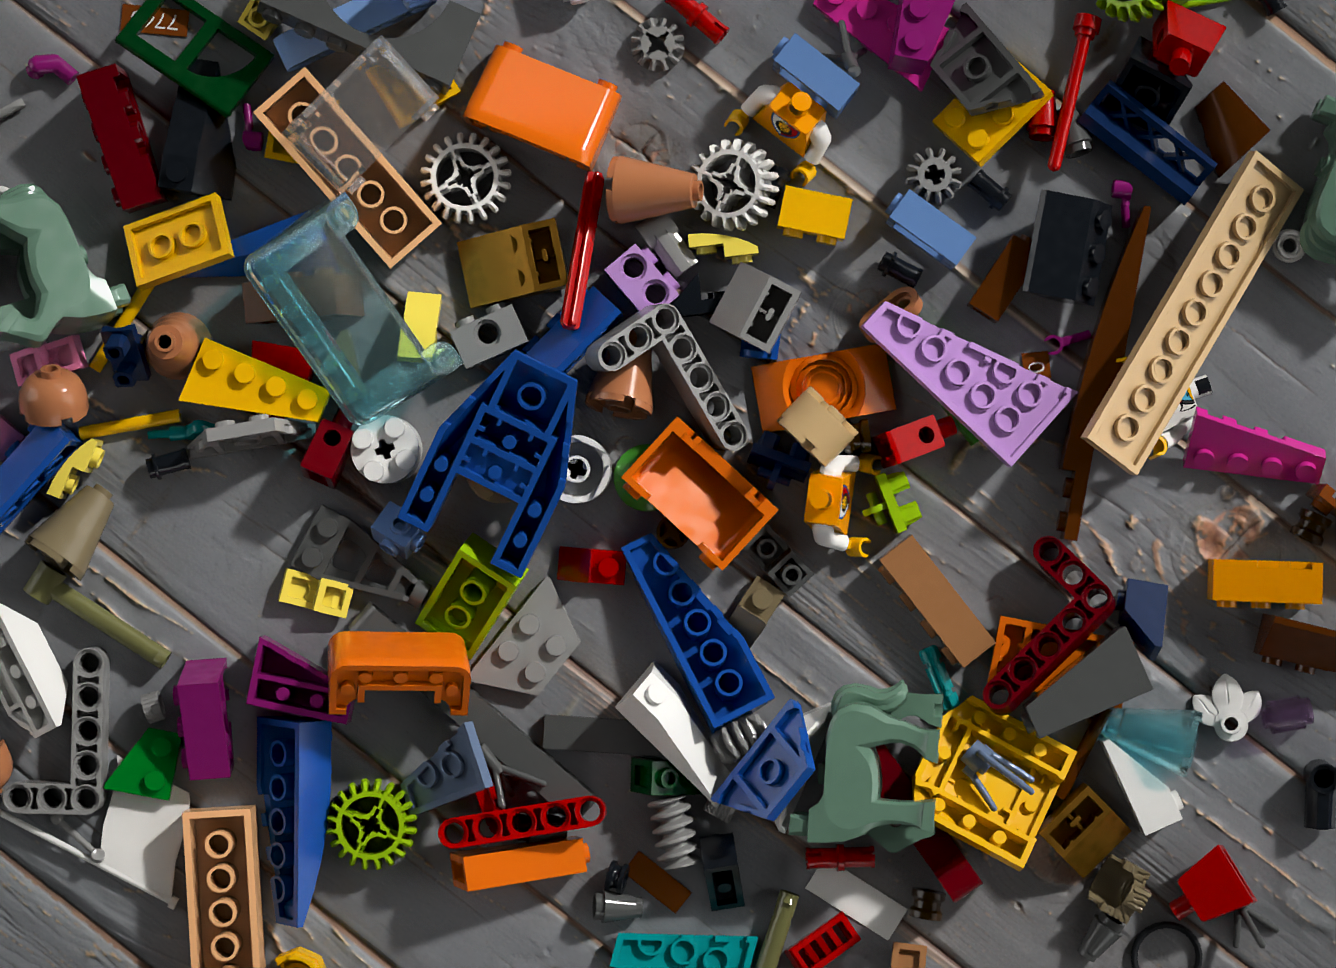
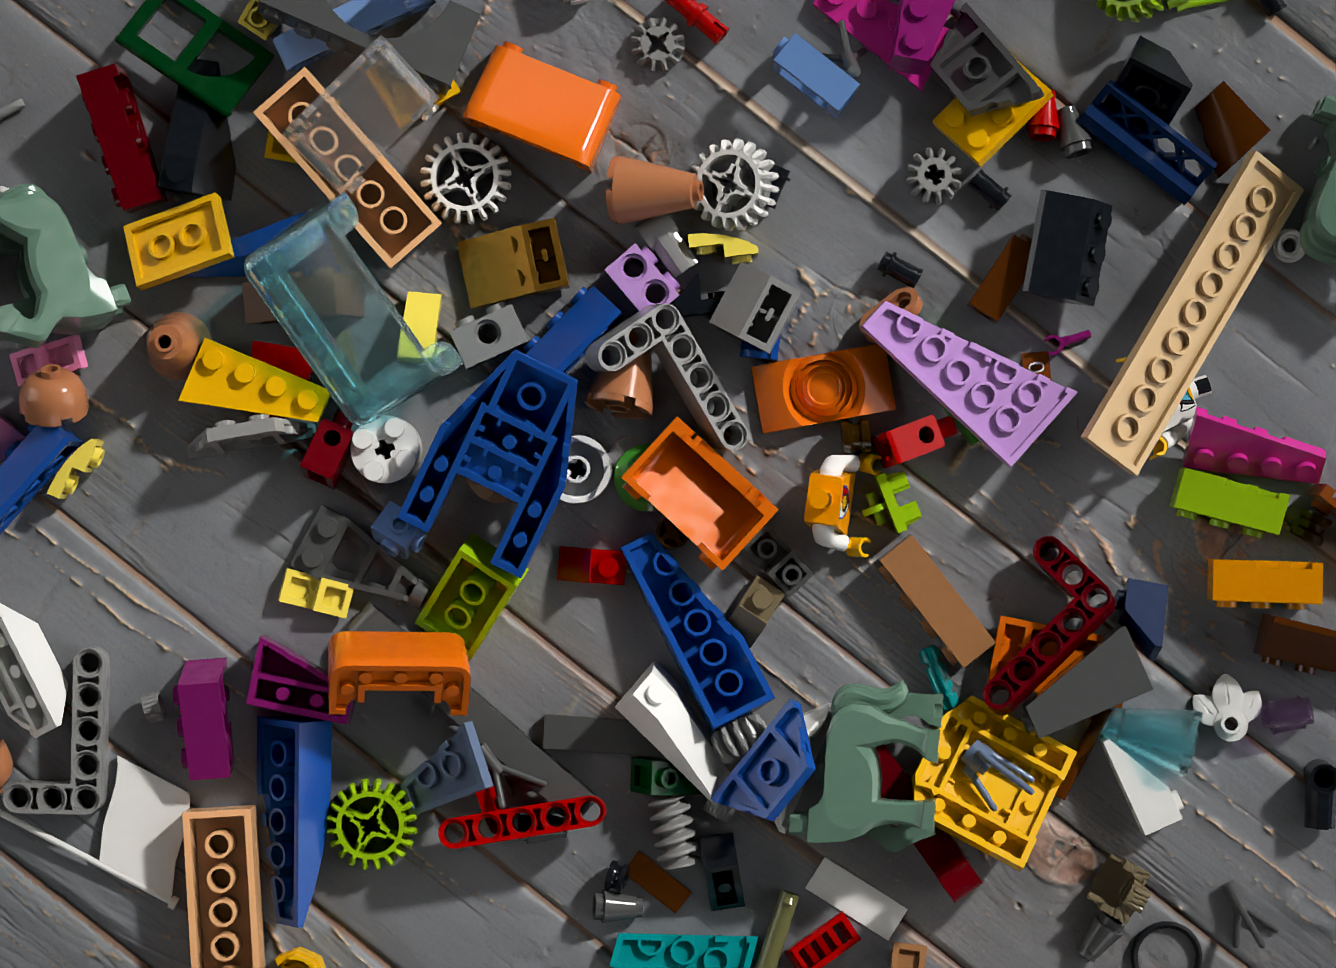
olive piece [23,560,172,669] -> none
dark tan cone [24,484,114,581] -> none
magenta arm [26,54,79,85] -> none
light grey hinge [50,814,105,863] -> none
yellow bar [79,409,182,440] -> none
yellow bar [89,287,154,373] -> none
dark blue hips [100,324,152,388] -> none
green wing [104,728,183,801] -> none
dark orange sticker [120,4,189,37] -> none
black pin [146,448,191,480] -> none
teal hand [147,420,215,441] -> none
magenta hand [242,103,264,151] -> none
orange slope [449,836,590,892] -> none
light grey wing [471,576,581,696] -> none
red axle [560,171,605,330] -> none
torso [724,82,831,187] -> none
dark blue hips [747,431,812,491] -> none
yellow brick [777,185,853,246] -> none
tan brick [777,386,859,467] -> none
red pin [805,844,875,871] -> none
medium blue window [885,189,977,270] -> none
dark brown wheel [908,887,946,921] -> none
pearl gold slope [1038,782,1132,879] -> none
red piece [1047,13,1102,172] -> none
reddish brown slope [1056,206,1151,541] -> none
magenta hand [1111,179,1133,228] -> none
red torso [1152,0,1226,77] -> none
red torso [1169,845,1258,922] -> none
none -> lime wedge [1169,467,1291,539]

